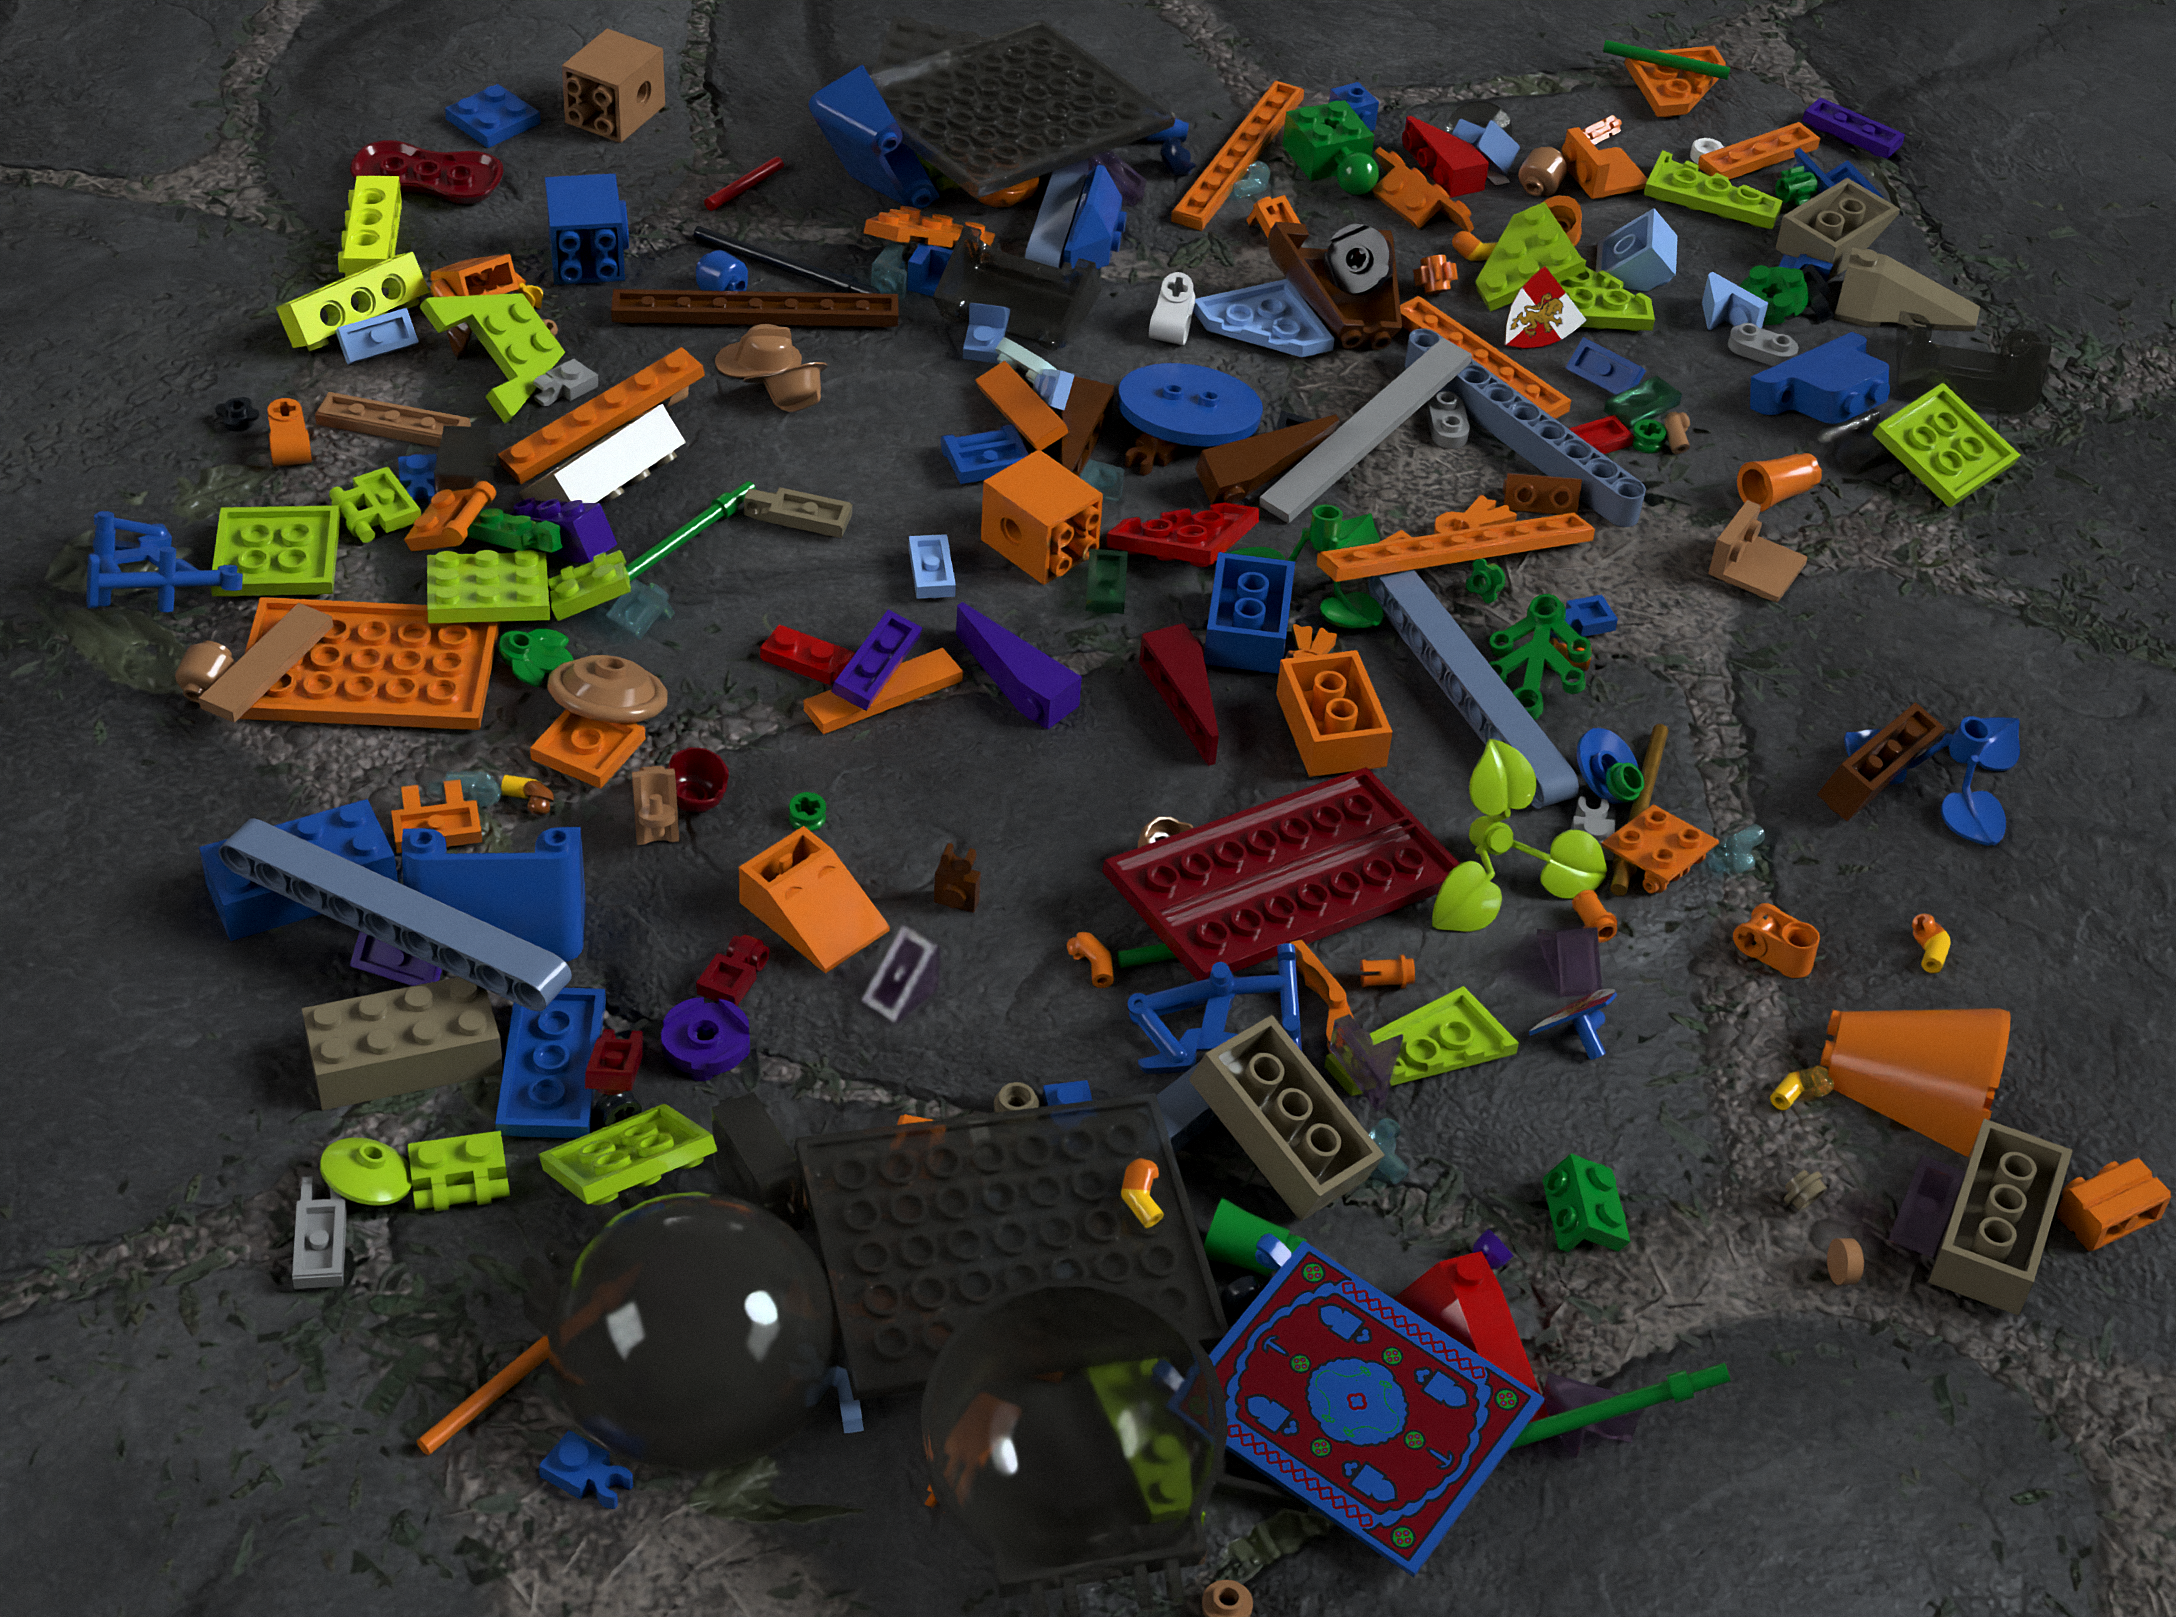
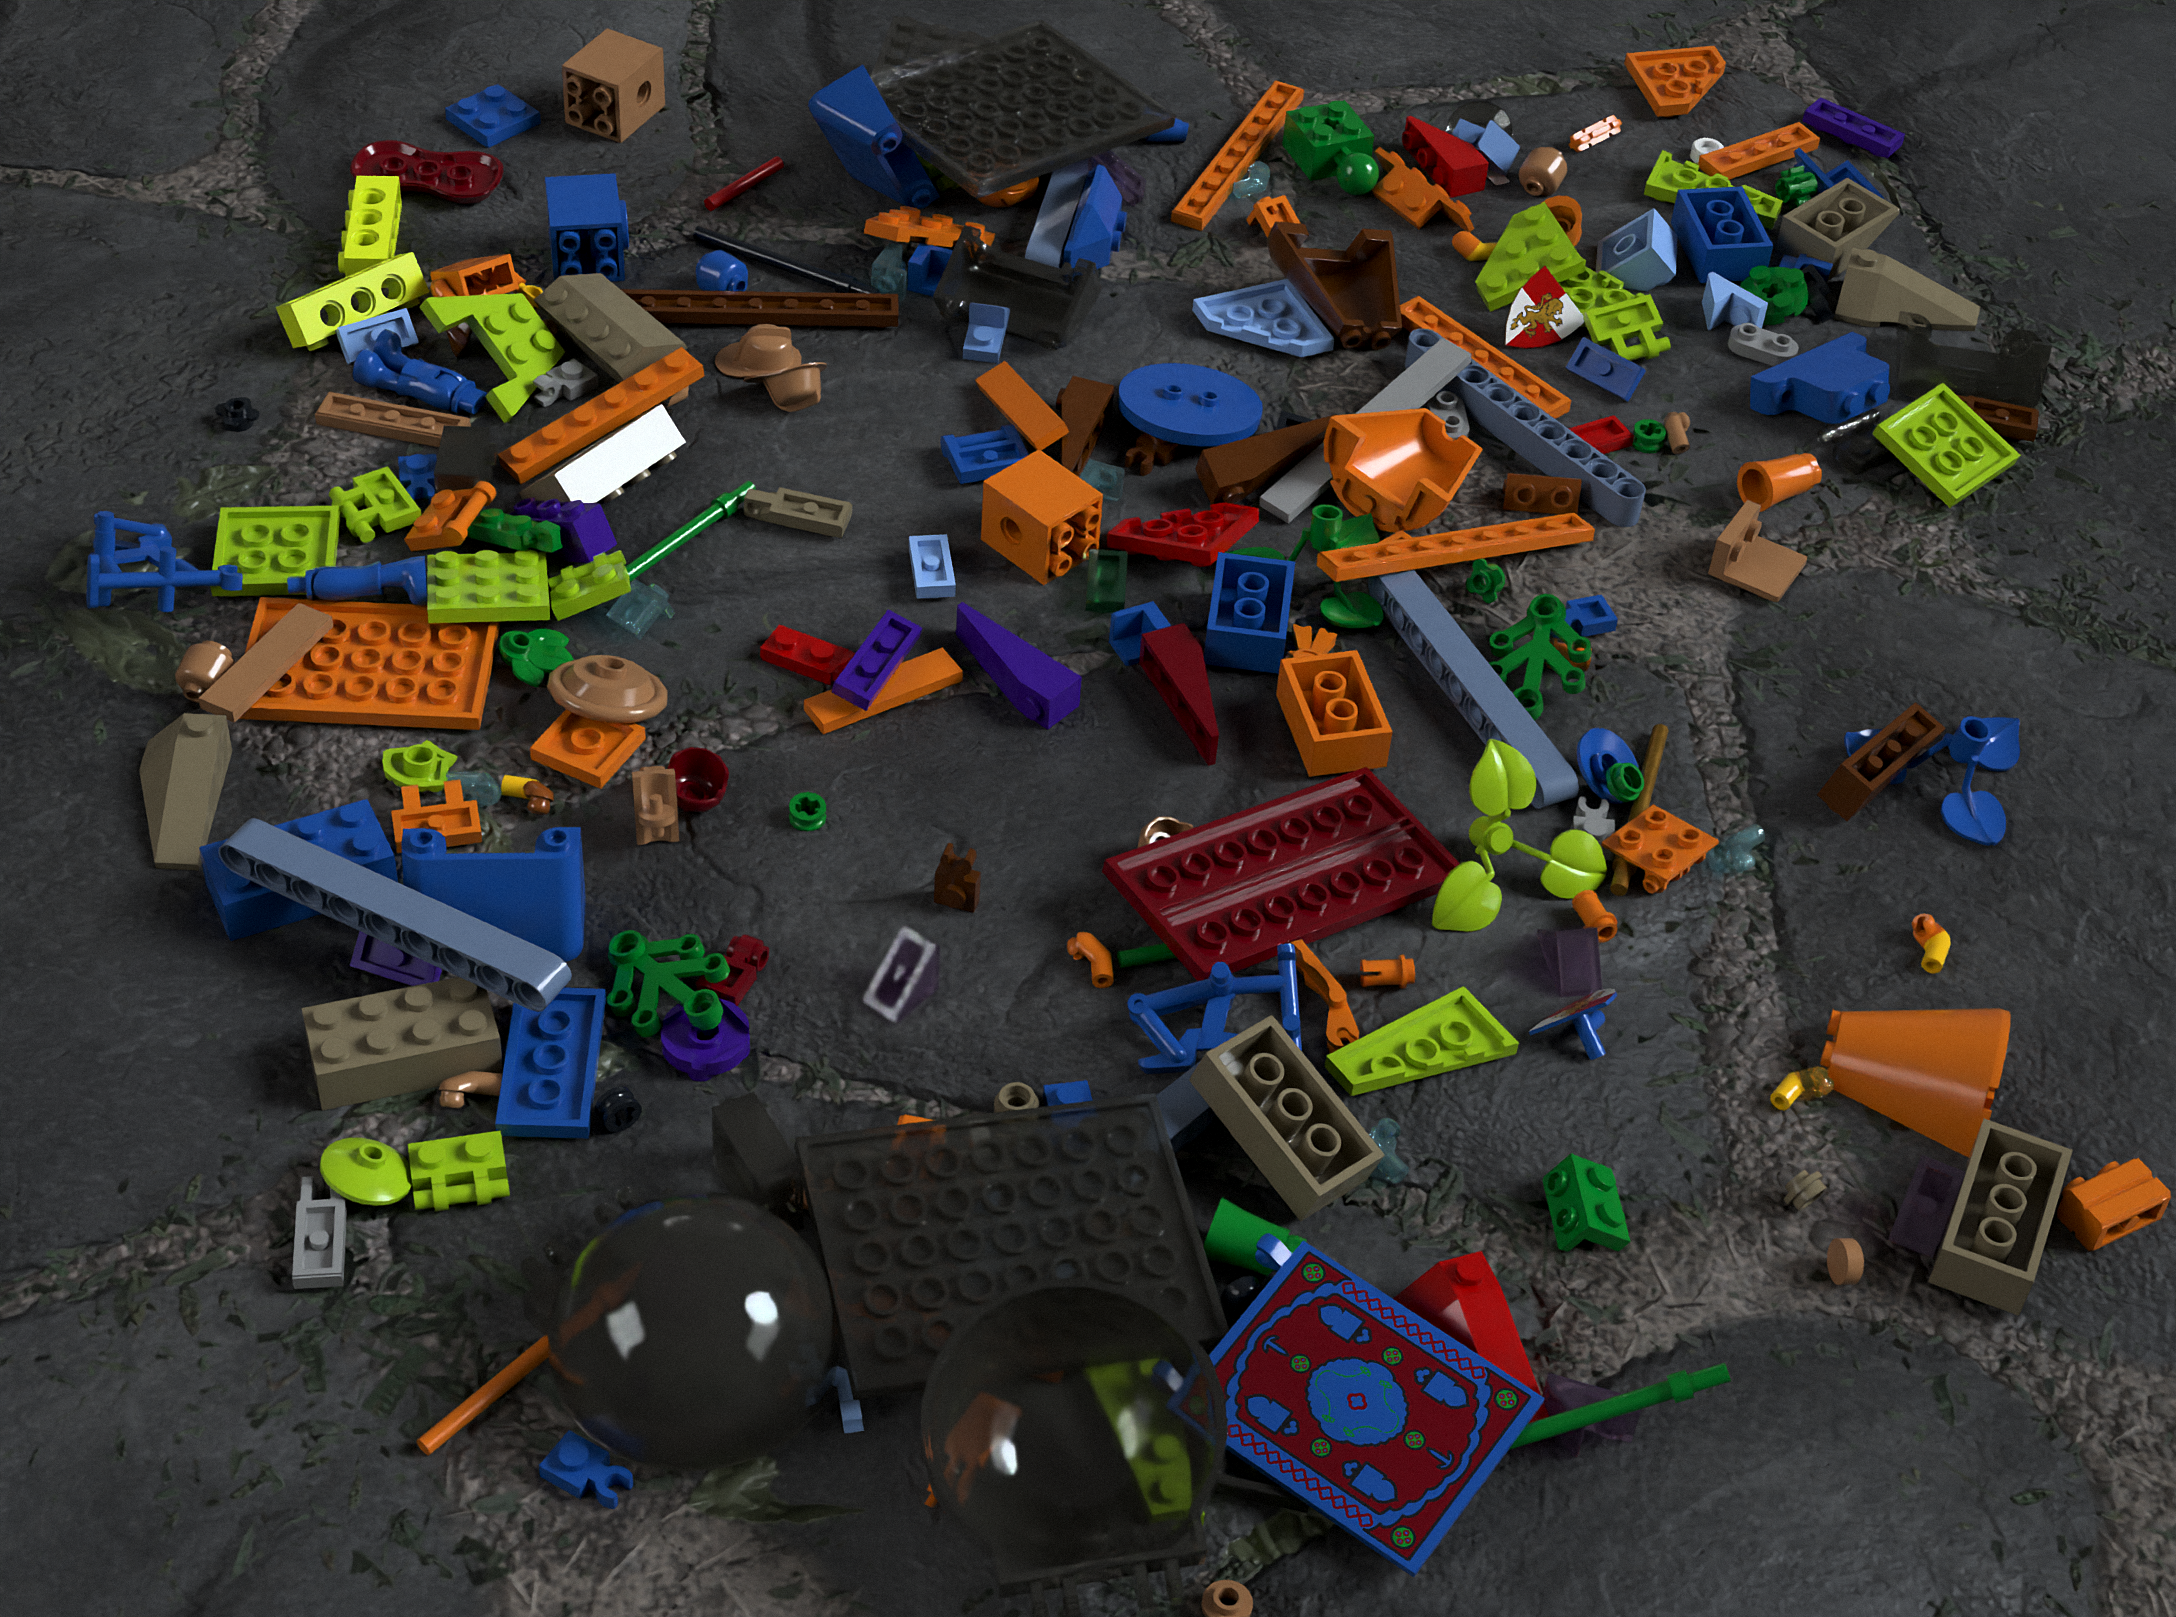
orange piece [267,398,312,467] -> none
lime plate [539,1103,717,1205] -> none
dark red hinge [585,1029,643,1095] -> none
orange slope [739,826,890,974] -> none
light aqua plate [995,337,1057,384] -> none
light blue plate [1033,369,1074,410] -> none
arm [1121,1158,1164,1228] -> none
white piece [1149,272,1195,346] -> none
dark blue plate [1160,136,1196,176] -> none
plate [1323,224,1394,296] -> none
blue brick [1329,82,1379,131] -> none
slope [1329,1014,1404,1111] -> none
orange gear [1413,255,1458,295] -> none
orange piece [1434,495,1517,534] -> none
dark purple hinge [1472,1228,1514,1270] -> none
orange bracket [1562,127,1648,199] -> none
green bar [1603,40,1731,80] -> none
clear green plate [1604,375,1682,430] -> none
orange piece [1733,903,1820,978] -> none
none -> dark tan wedge [139,713,232,871]
none -> blue piece [287,556,427,606]
none -> blue piece [353,329,487,414]
none -> lime animal [382,740,458,792]
none -> medium nougat arm [438,1071,503,1108]
none -> dark tan slope [534,273,688,383]
none -> green plant [607,930,730,1037]
none -> blue panel [1109,601,1171,666]
none -> orange cone [1324,408,1483,533]
none -> lime plate [1583,294,1671,361]
none -> blue brick [1671,186,1773,283]
none -> reddish brown hinge [1957,395,2039,442]

